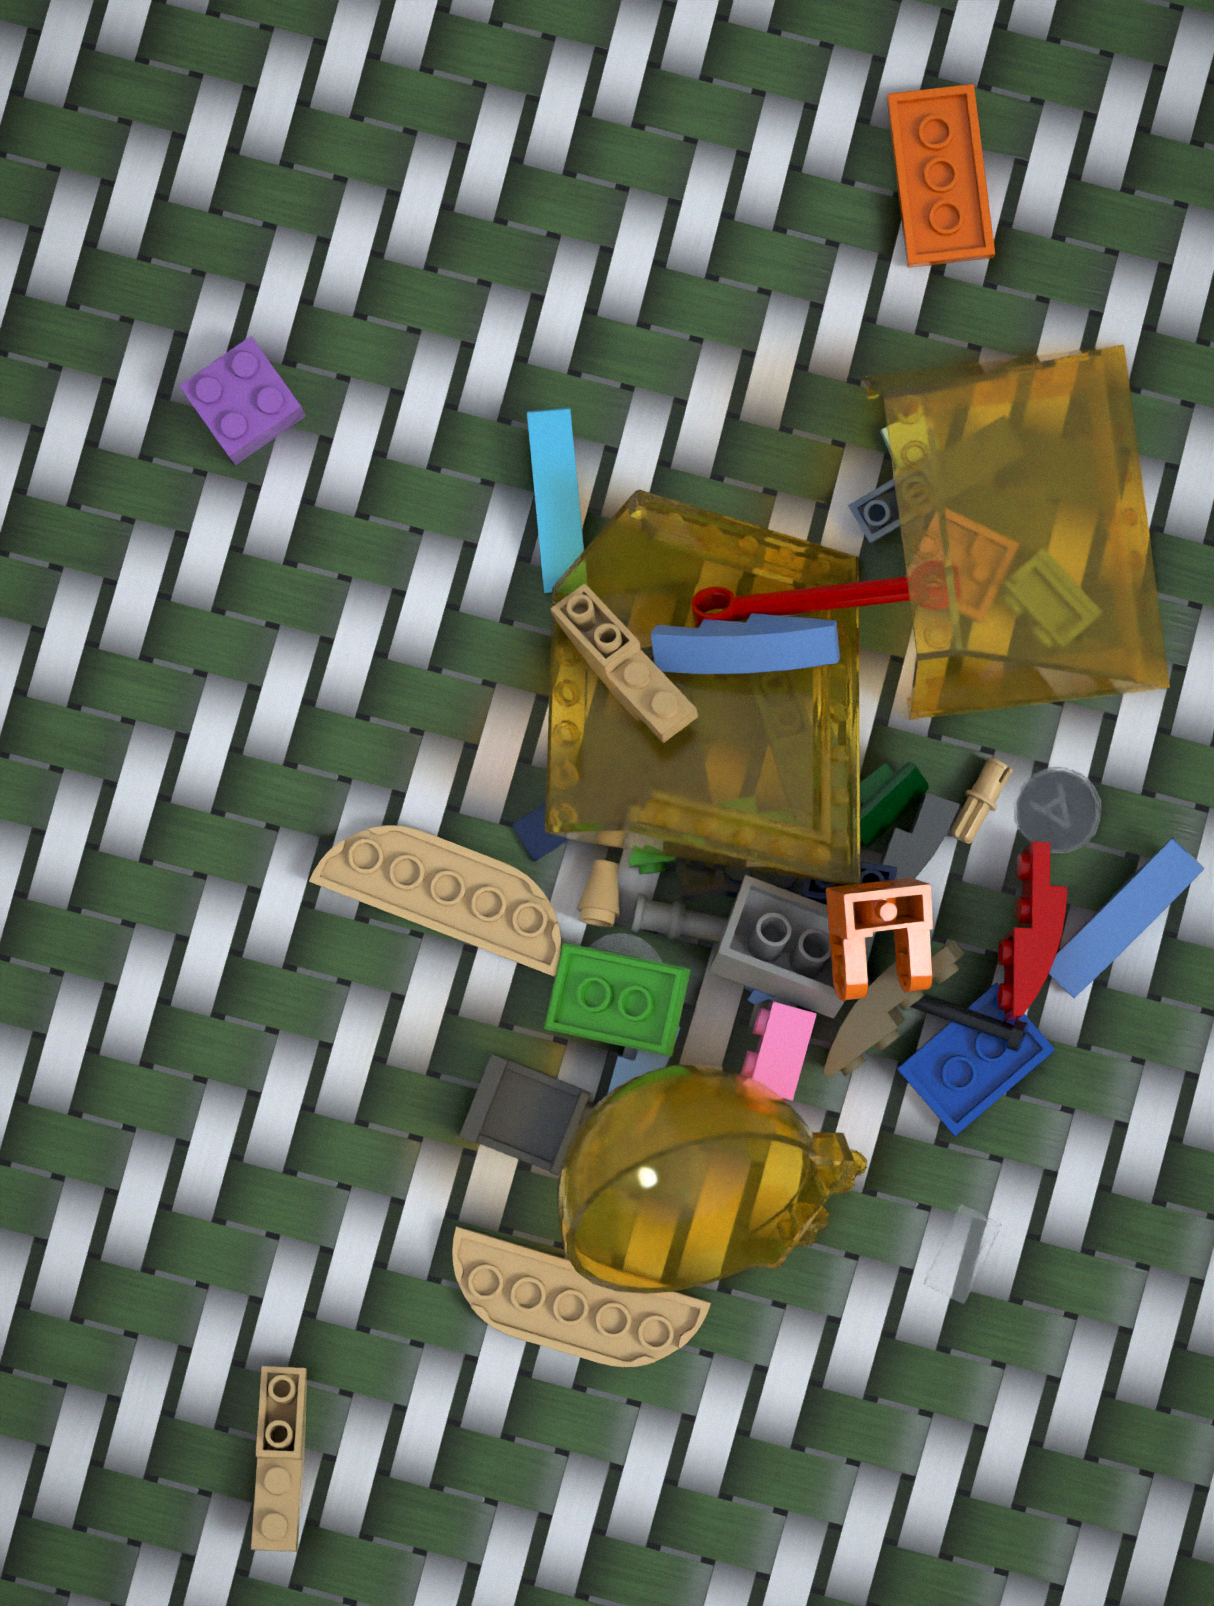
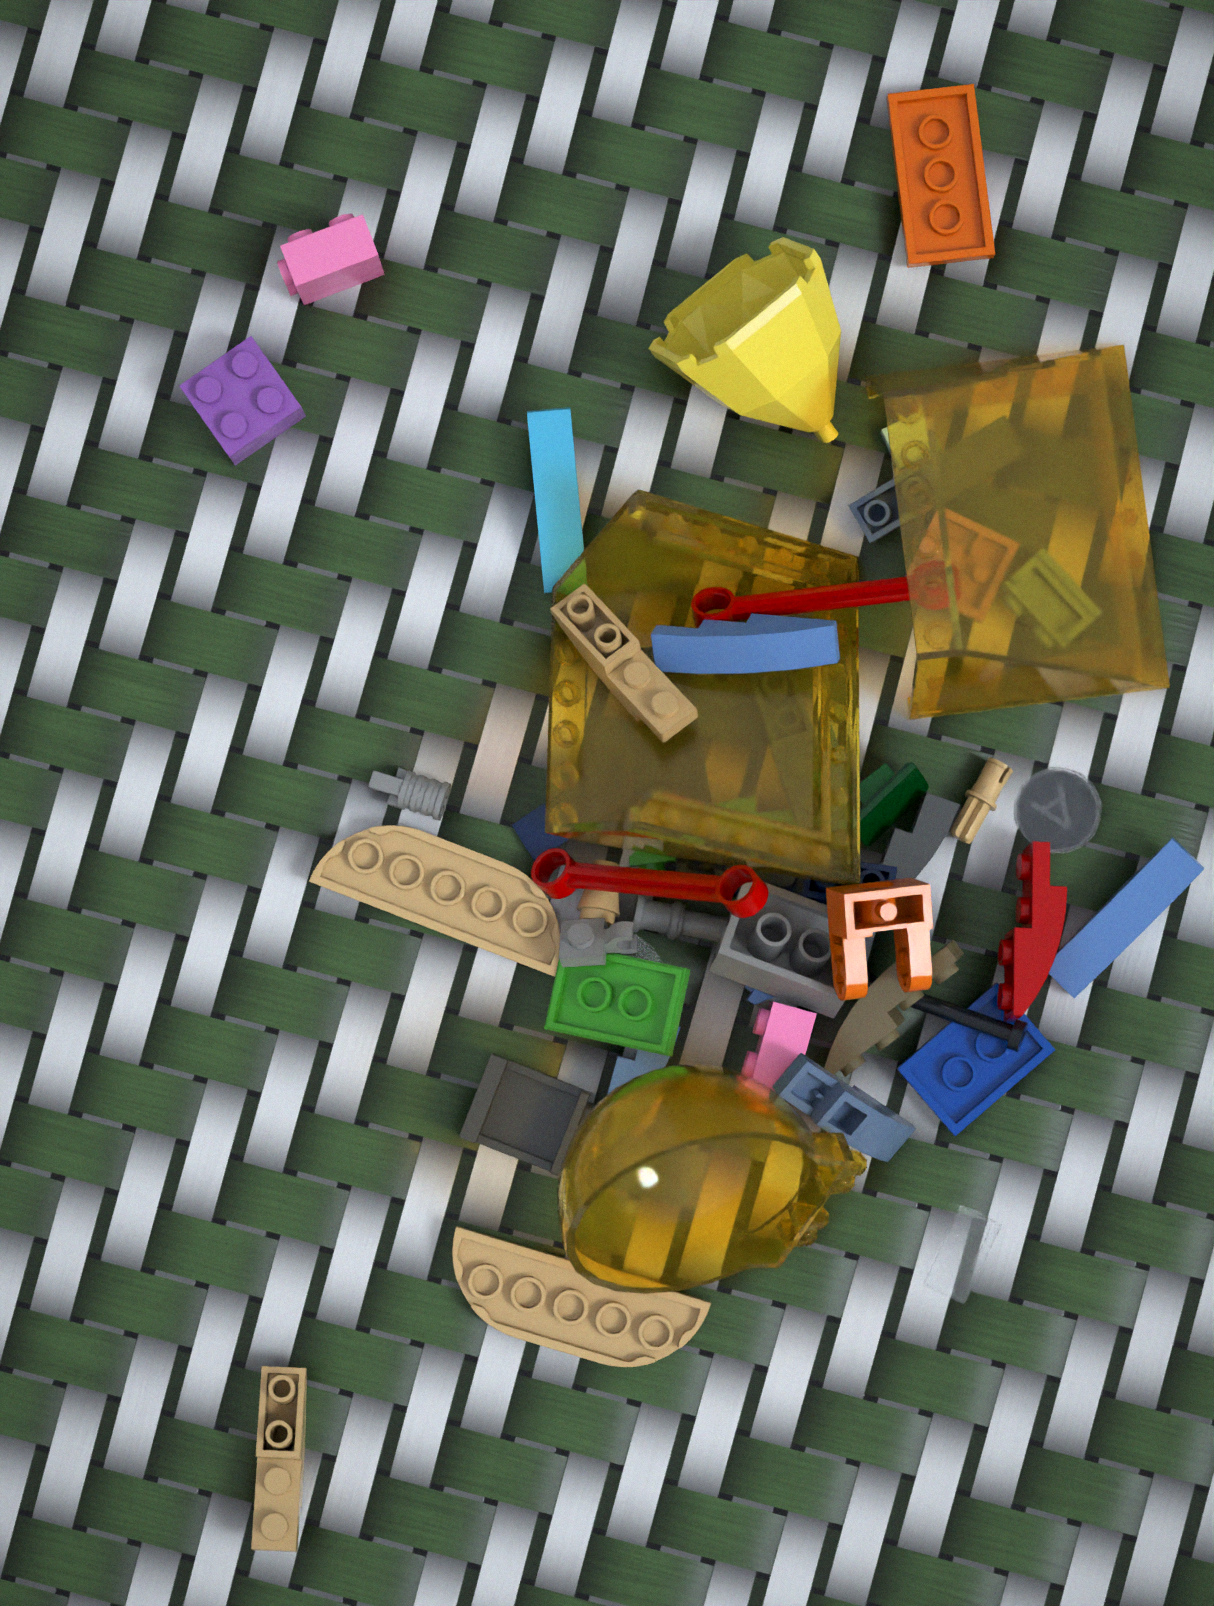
none -> bright pink brick [277,214,385,305]
none -> light grey hinge [368,768,451,821]
none -> red piece [531,848,769,918]
none -> light grey plate [559,918,638,967]
none -> light yellow piece [648,237,841,443]
none -> sand blue slope [772,1053,916,1162]

